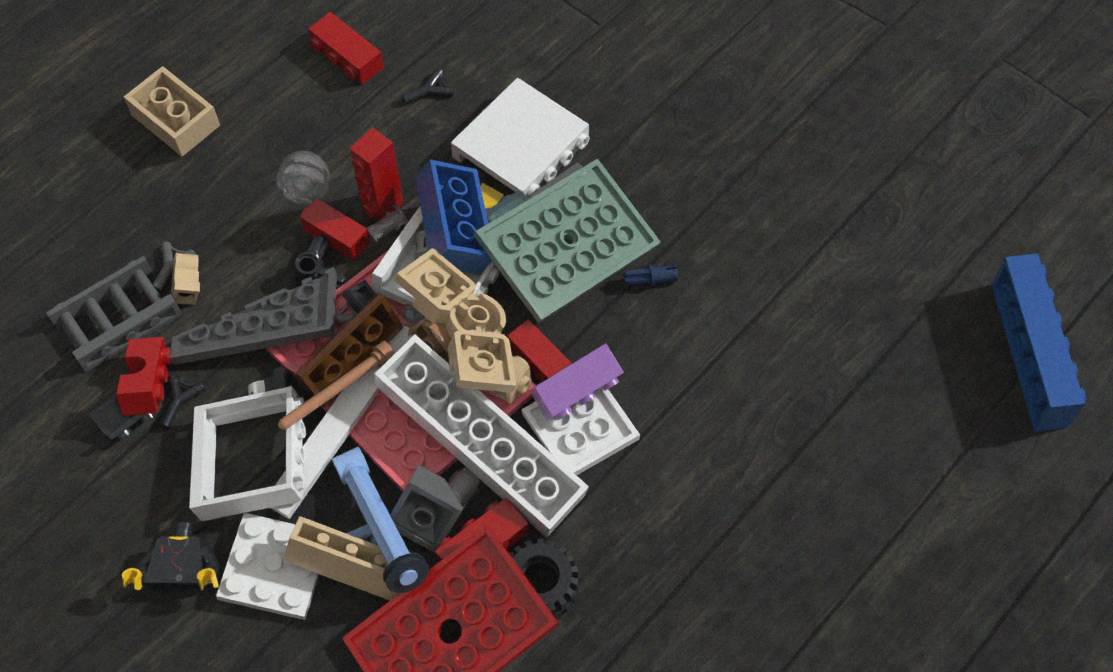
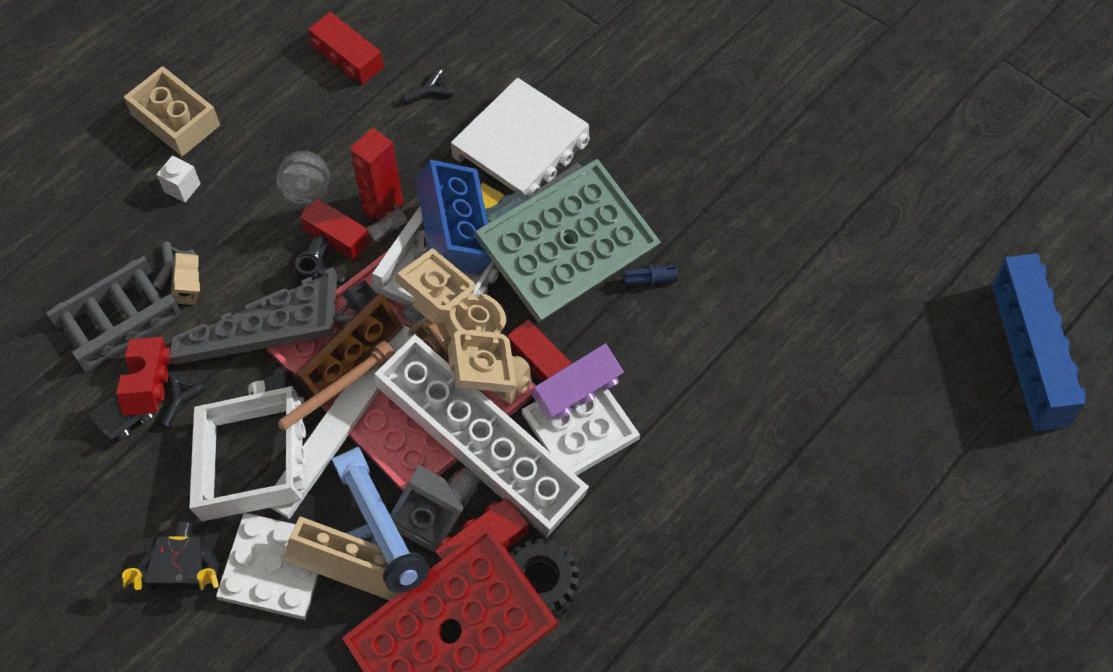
none -> white brick [156,155,200,203]

